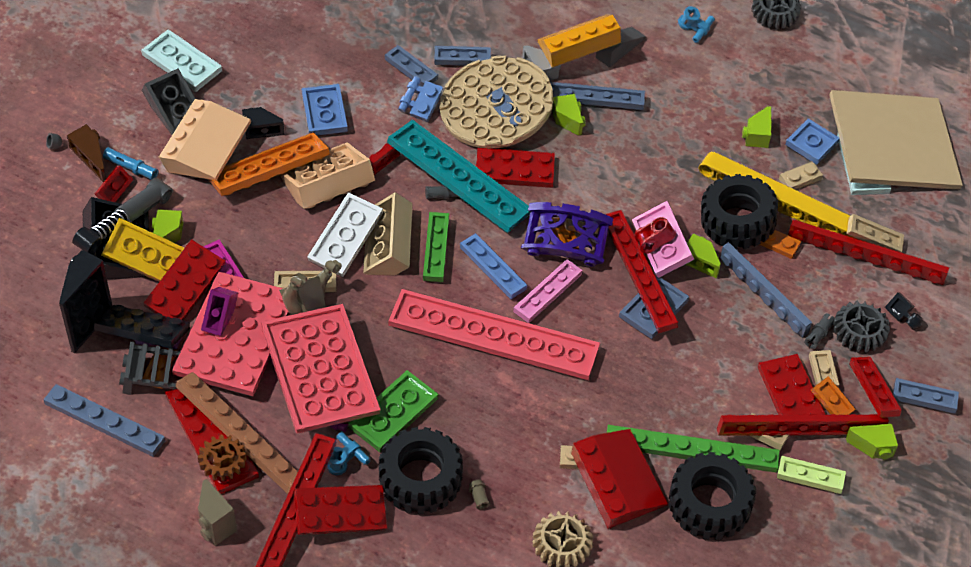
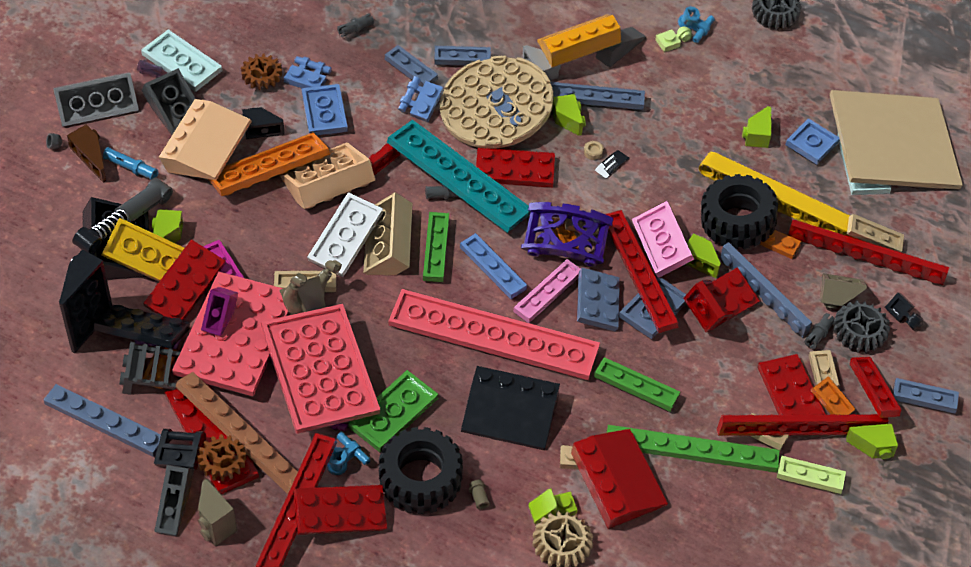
red plate [94,165,134,202] -> none
red piece [634,217,676,254] -> none
black tyre [668,452,756,540] -> none
tan plate [779,161,823,190] -> none
none -> light grey slope [53,72,139,127]
none -> clear purple pin [137,59,163,78]
none -> black plate [154,428,206,470]
none -> dark grey slope [154,465,194,536]
none -> dark orange gear [241,54,282,90]
none -> medium blue plate [284,56,332,88]
none -> dark grey pin [337,13,374,37]
none -> black slope [461,366,560,451]
none -> lime slope [528,489,577,524]
none -> sand blue plate [577,267,620,332]
none -> tan tile [584,141,603,160]
none -> bright green plate [594,357,680,412]
none -> sticker [595,150,629,178]
none -> yellowish green plate [655,26,692,52]
none -> red bracket [683,267,760,332]
none -> dark tan slope [820,273,867,308]

